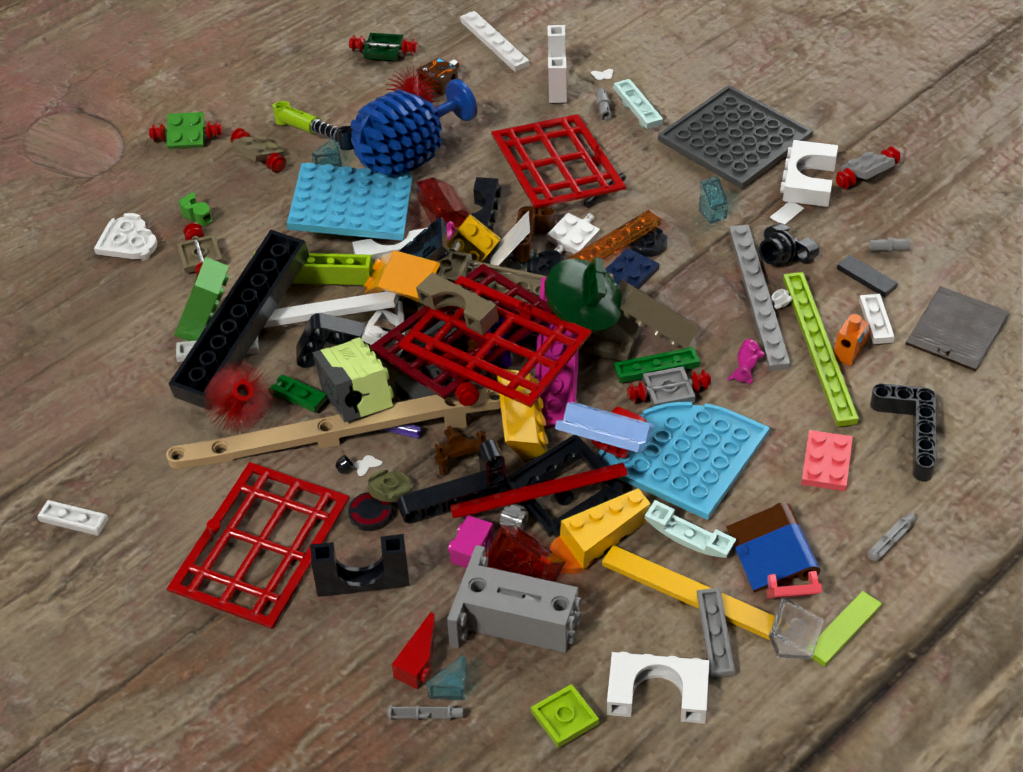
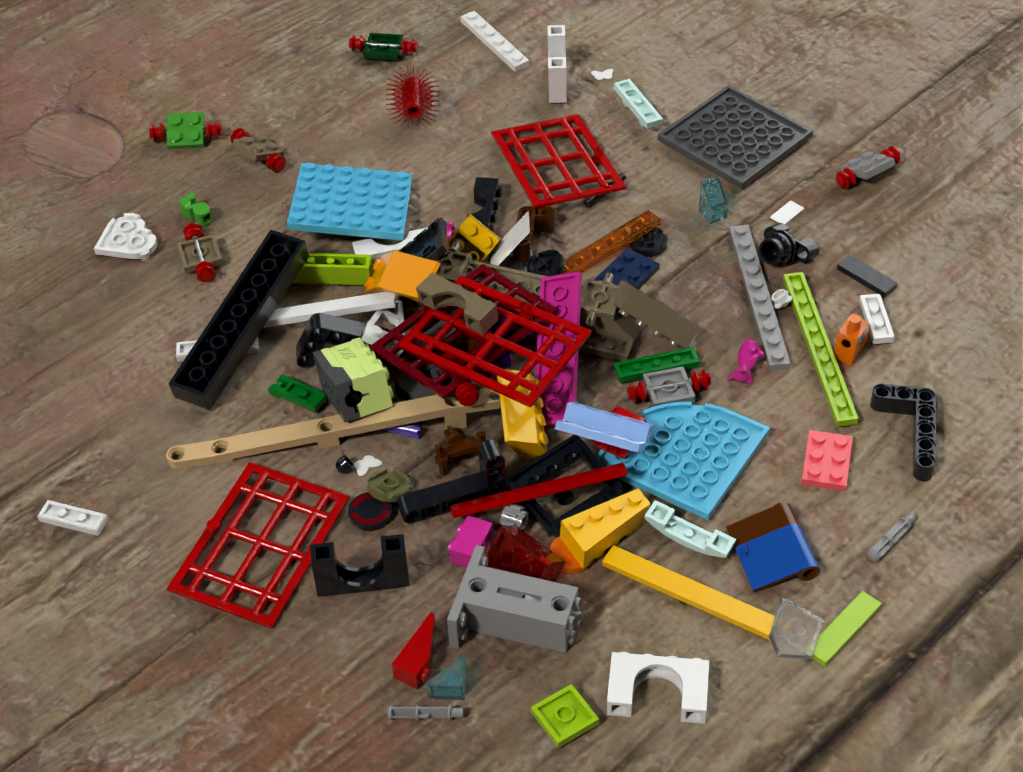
bright green brick [174,257,230,341] -> none
red piece [203,361,275,433] -> none
piece [272,101,355,150] -> none
clear light blue slope [311,138,342,167] -> none
blue plant [351,79,477,178] -> none
clear red slope [416,177,469,228] -> none
reddish brown torso [417,58,459,96] -> none
dark green bracket [545,257,623,334] -> none
white plate [547,213,600,256] -> none
light grey pin [596,88,612,120] -> none
light grey tile [697,587,735,679] -> none
coral piece [766,571,822,599] -> none
white arch [780,140,838,207] -> none
light grey pin [869,237,910,253] -> none
door [906,286,1009,372] -> none

